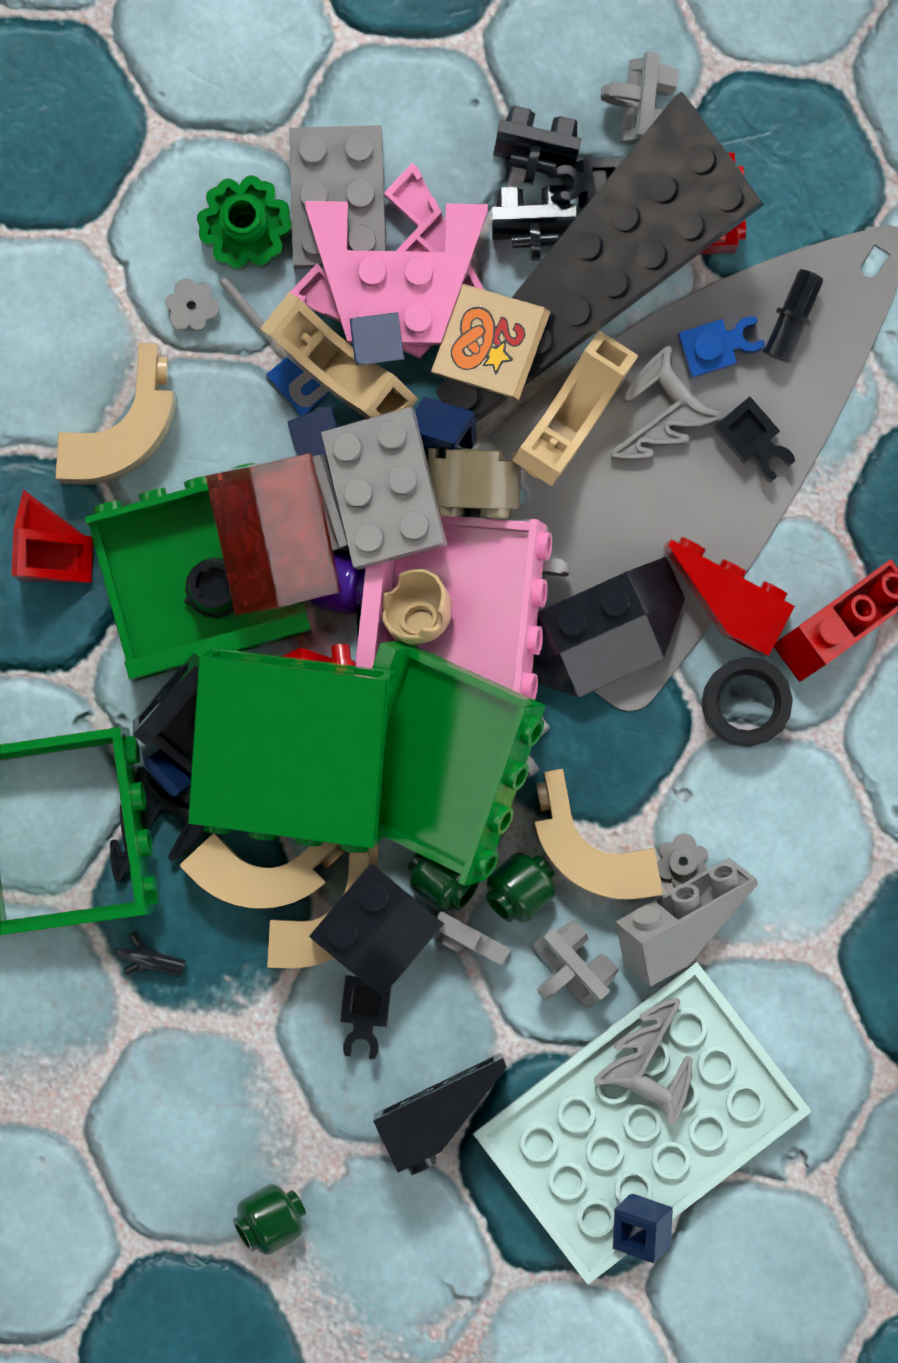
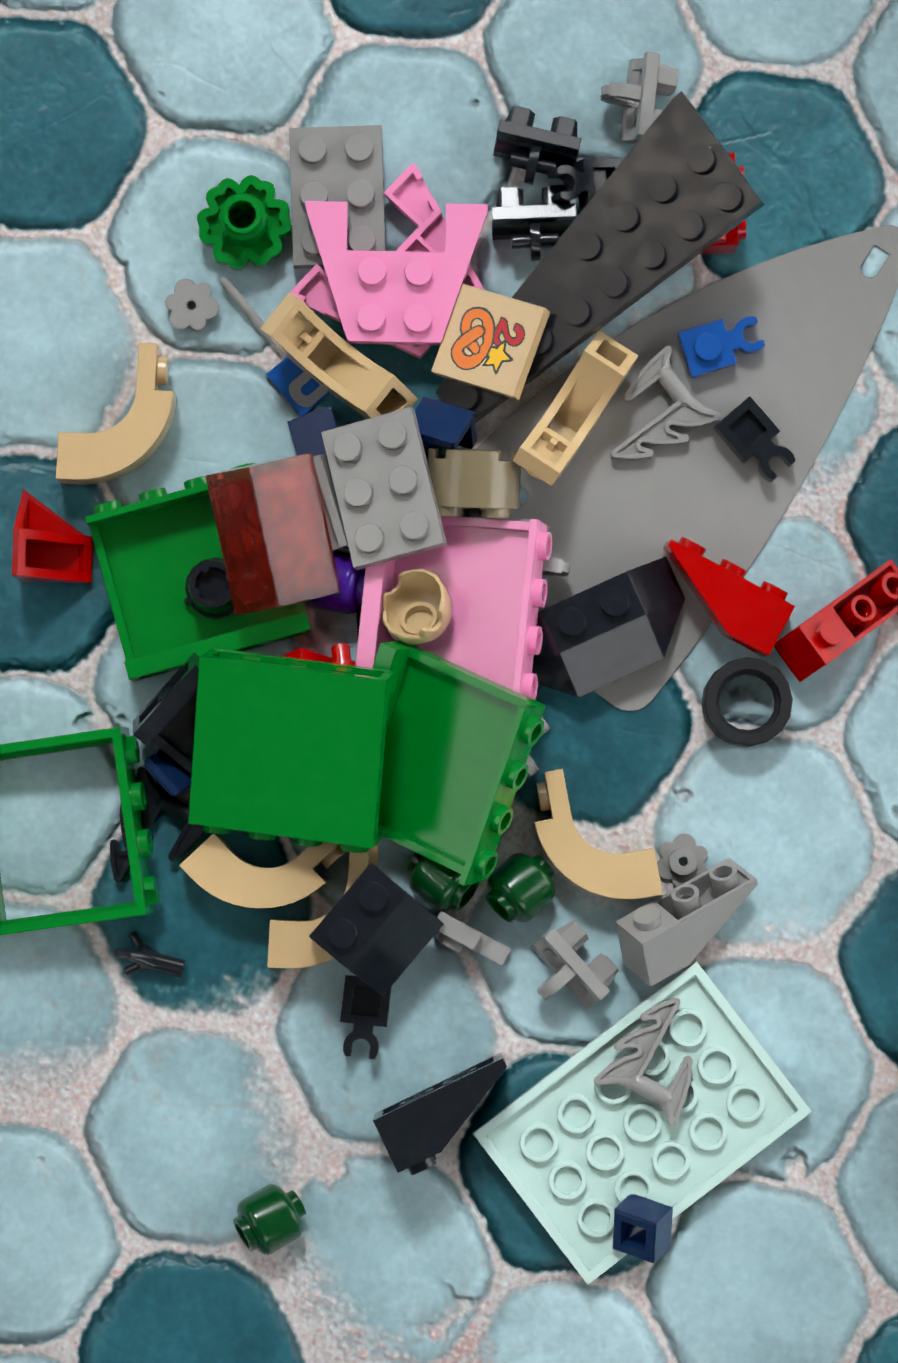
slope [350,312,404,365] -> none
black axle [763,269,823,363] -> none

